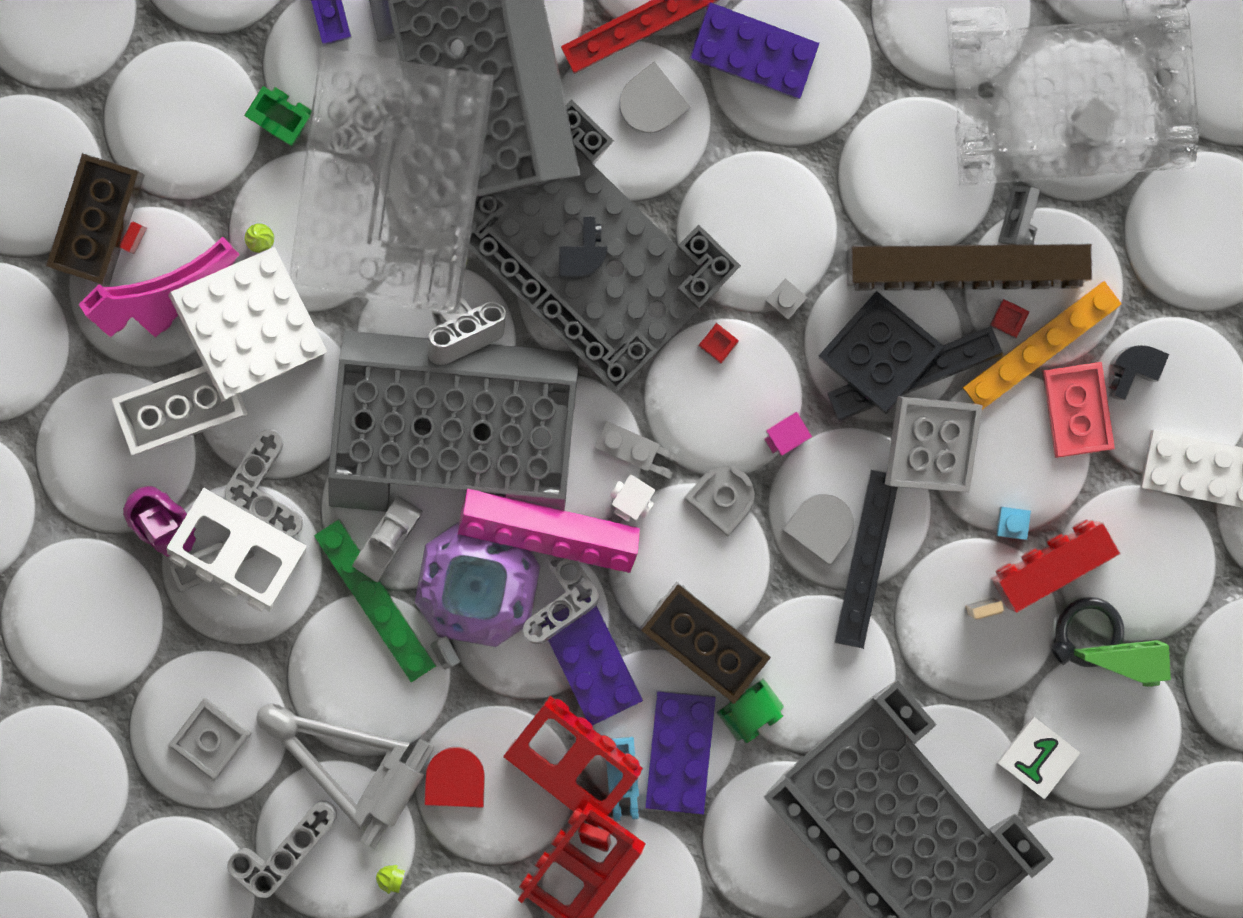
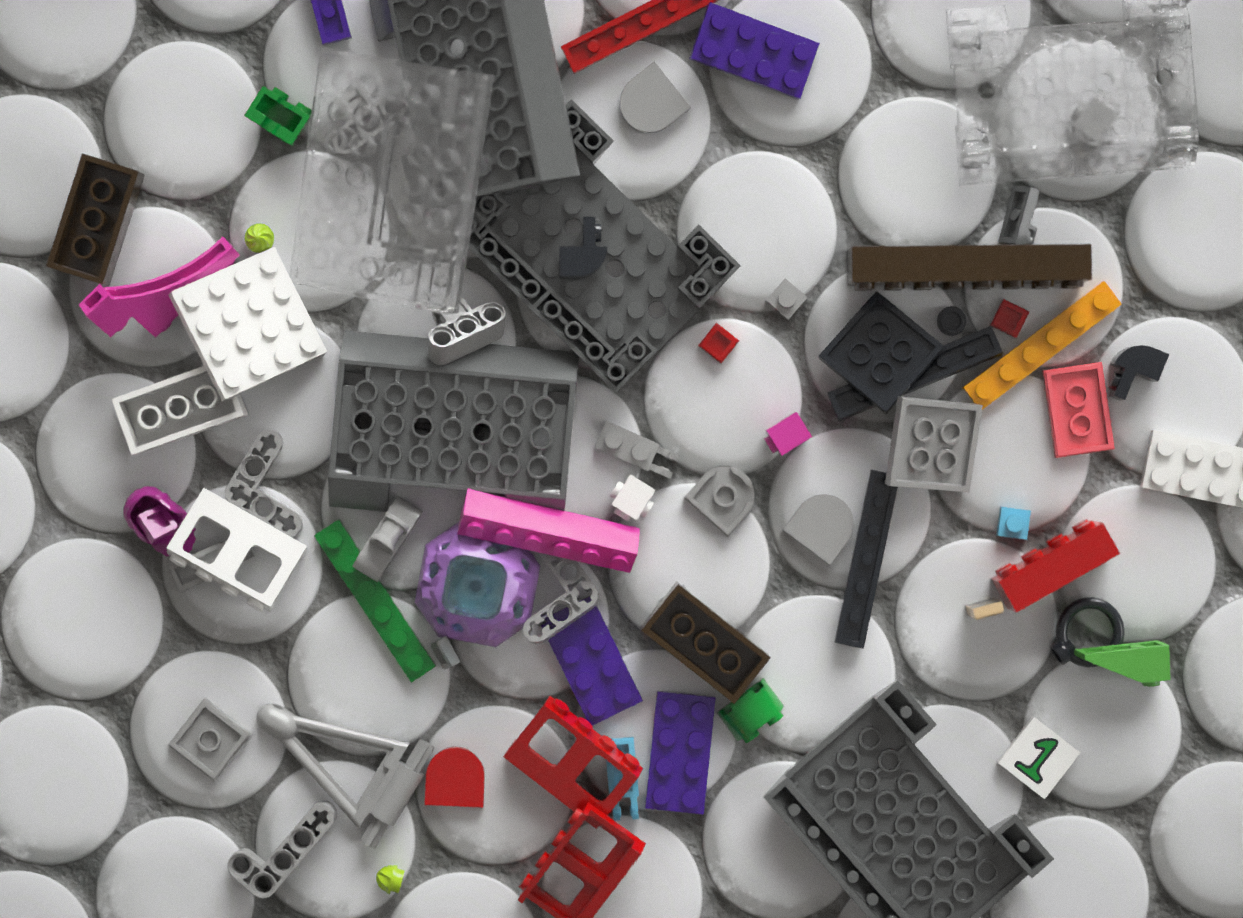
red tile [119,221,147,254] -> none
red tile [578,823,612,852] -> none
none -> black plate [937,306,966,336]

